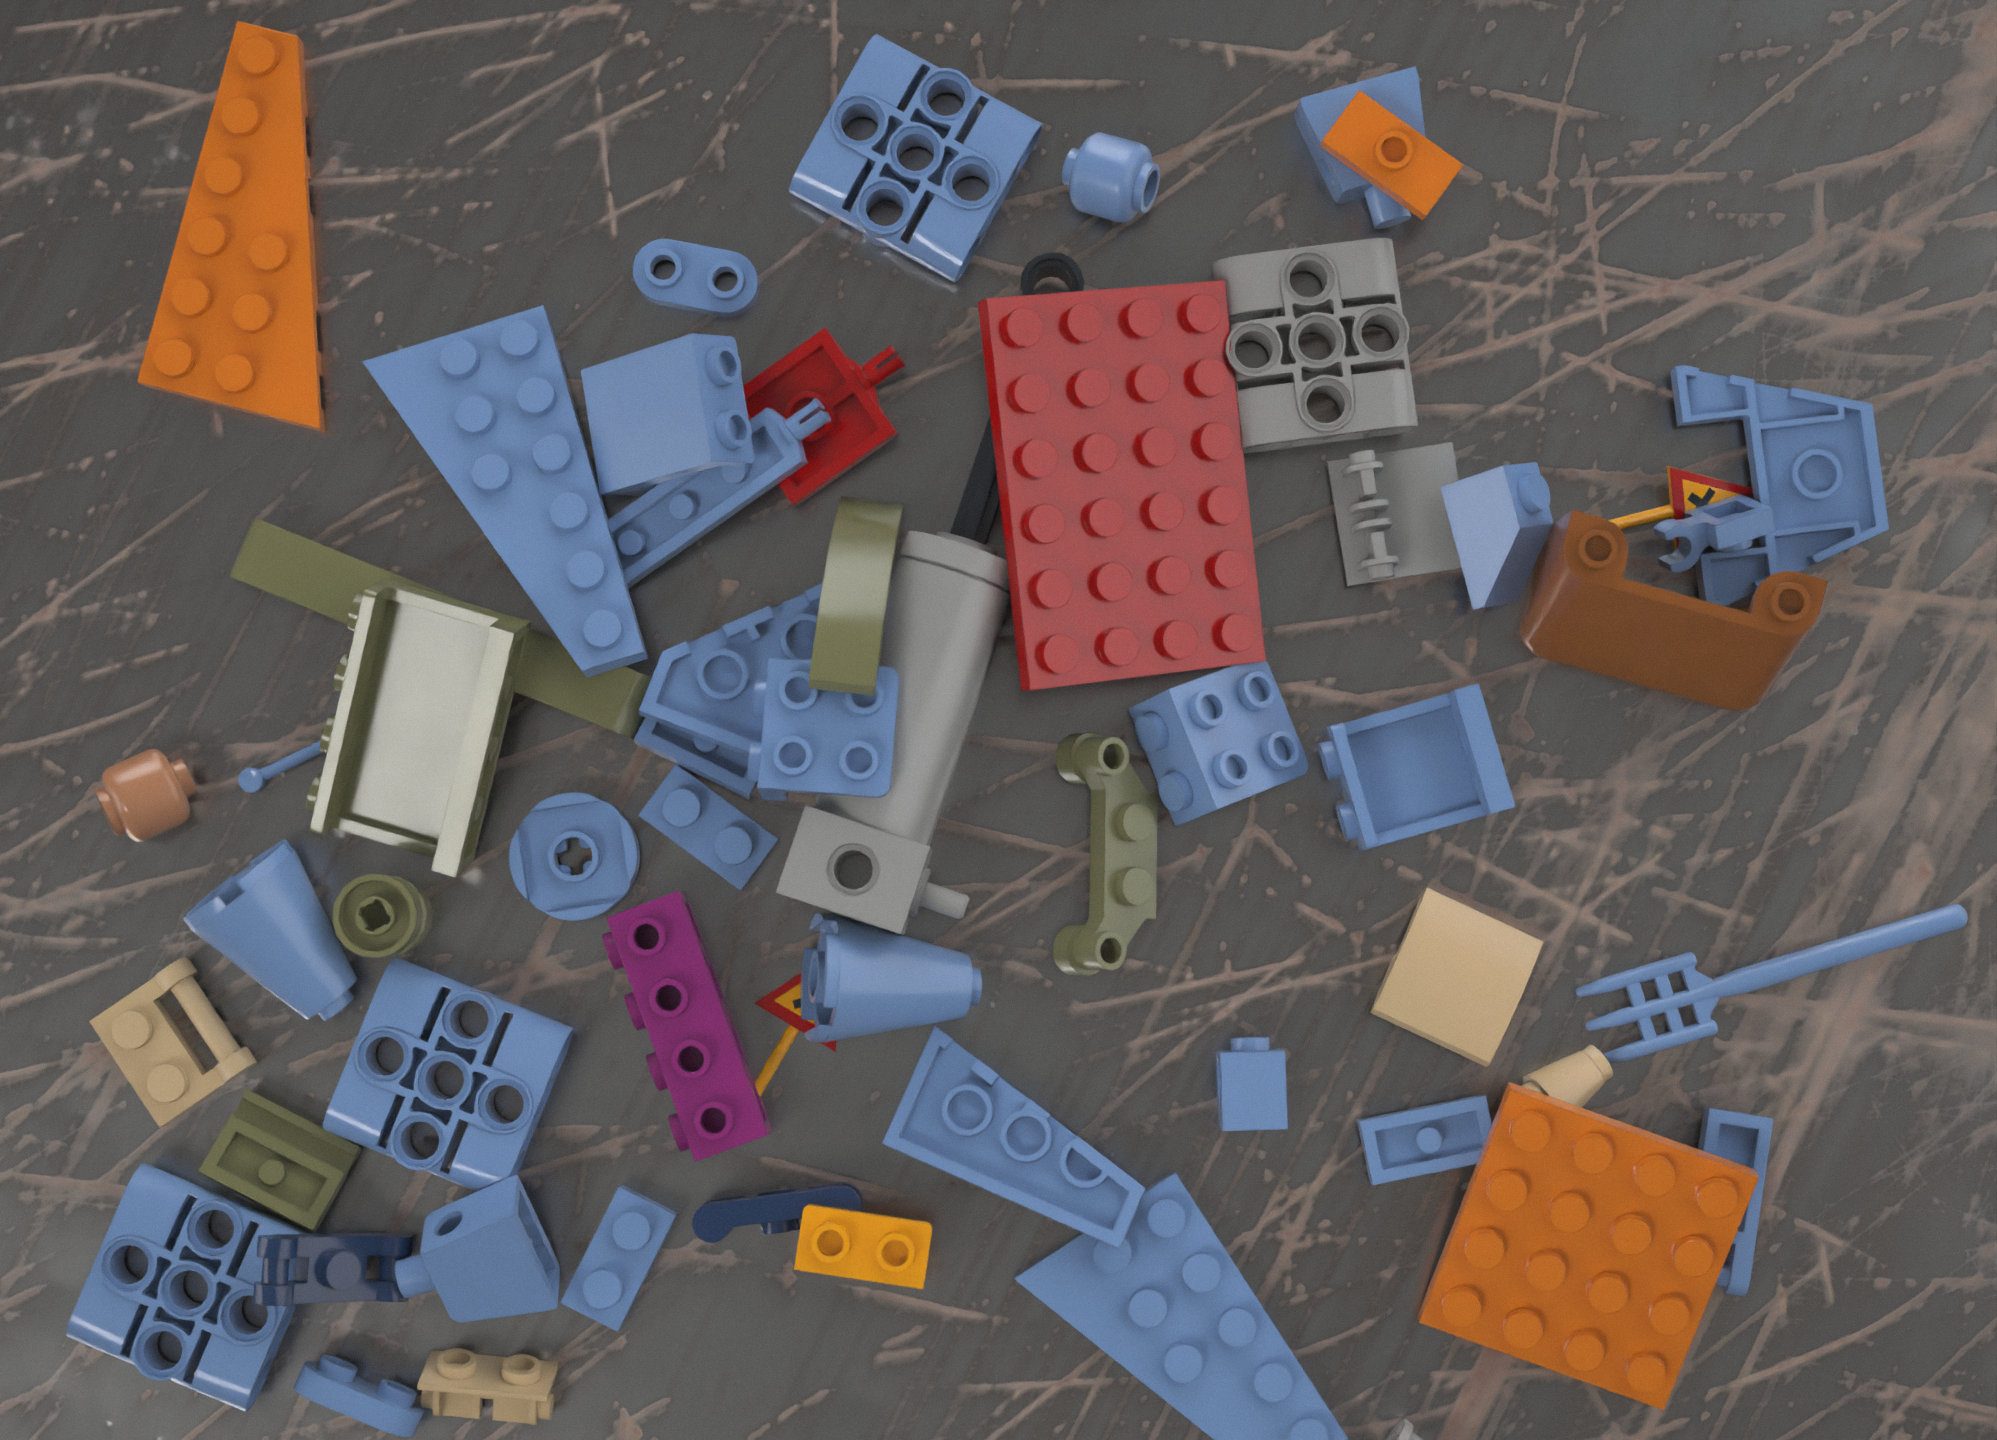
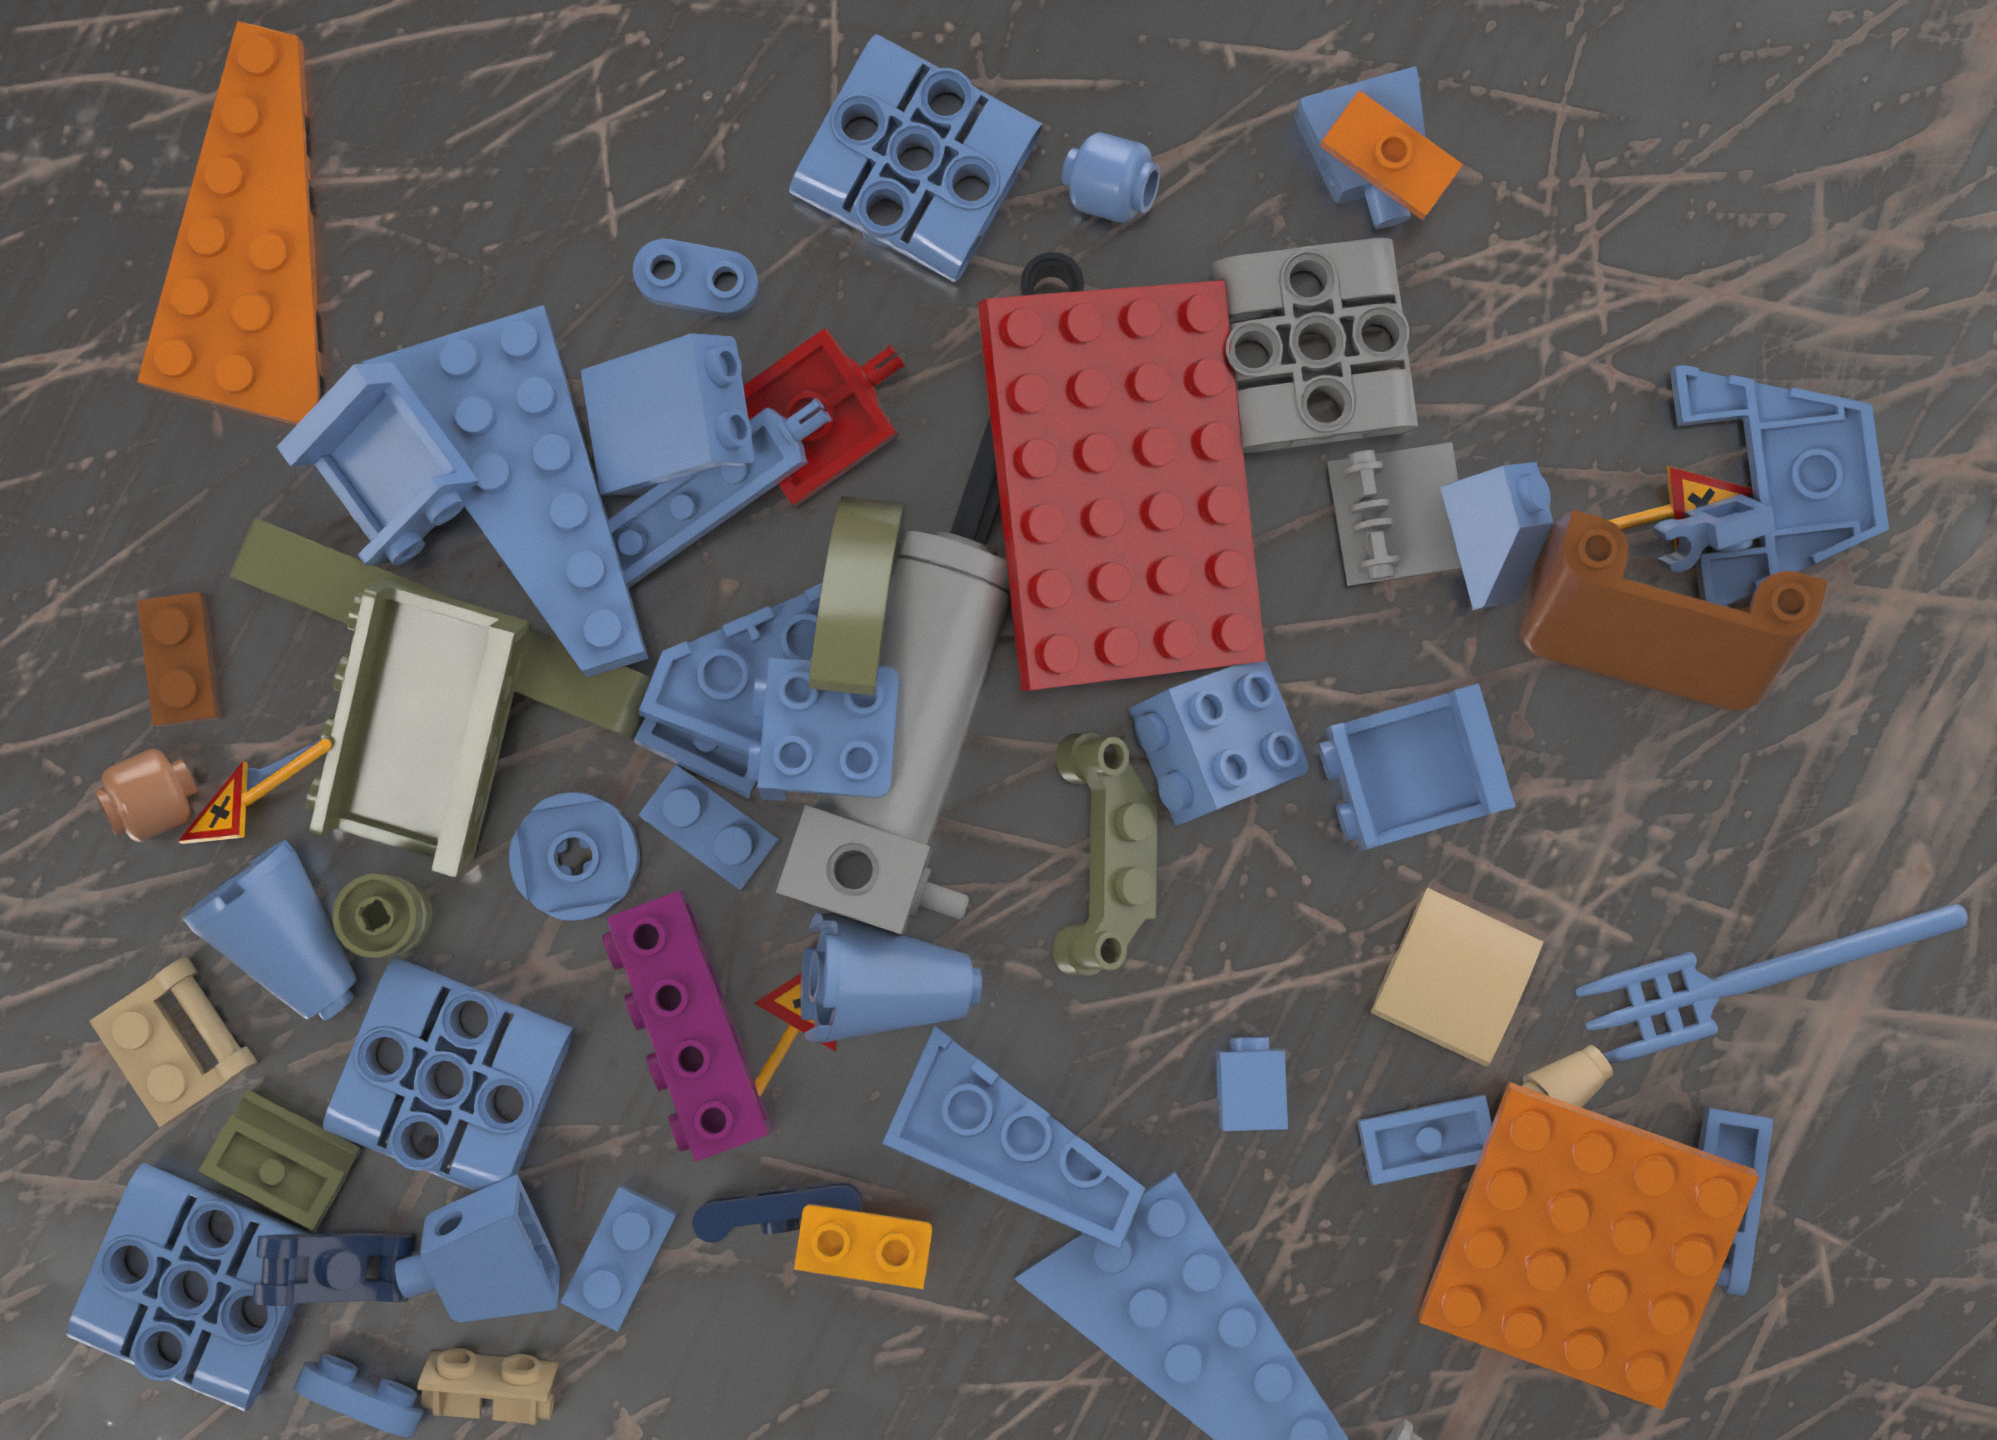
none -> dark orange plate [137,592,222,727]
none -> light orange piece [178,739,332,844]
none -> medium blue panel [277,362,479,566]

